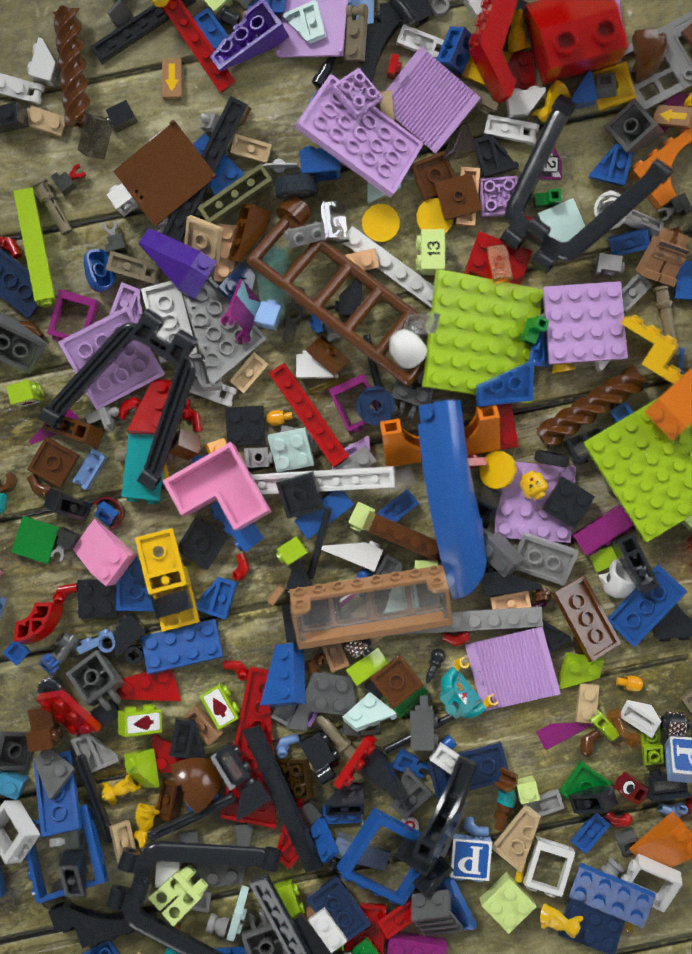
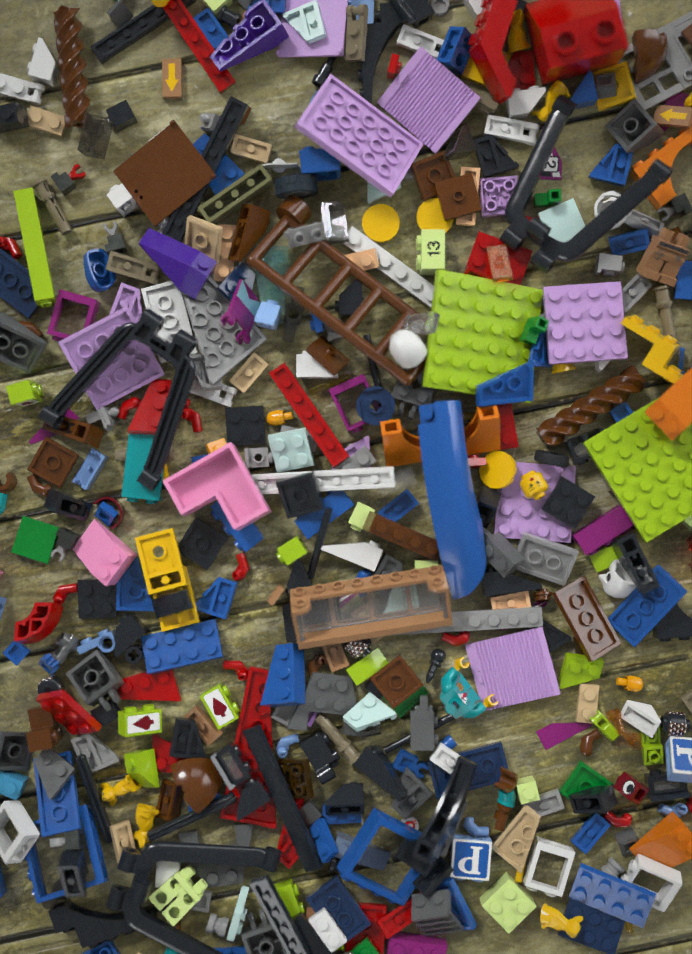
reddish brown brick [169,429,201,461] -> none
lavender tile [330,68,384,119] -> none
red plate [334,735,377,789] -> none
tan sticker [380,90,395,122] -> none

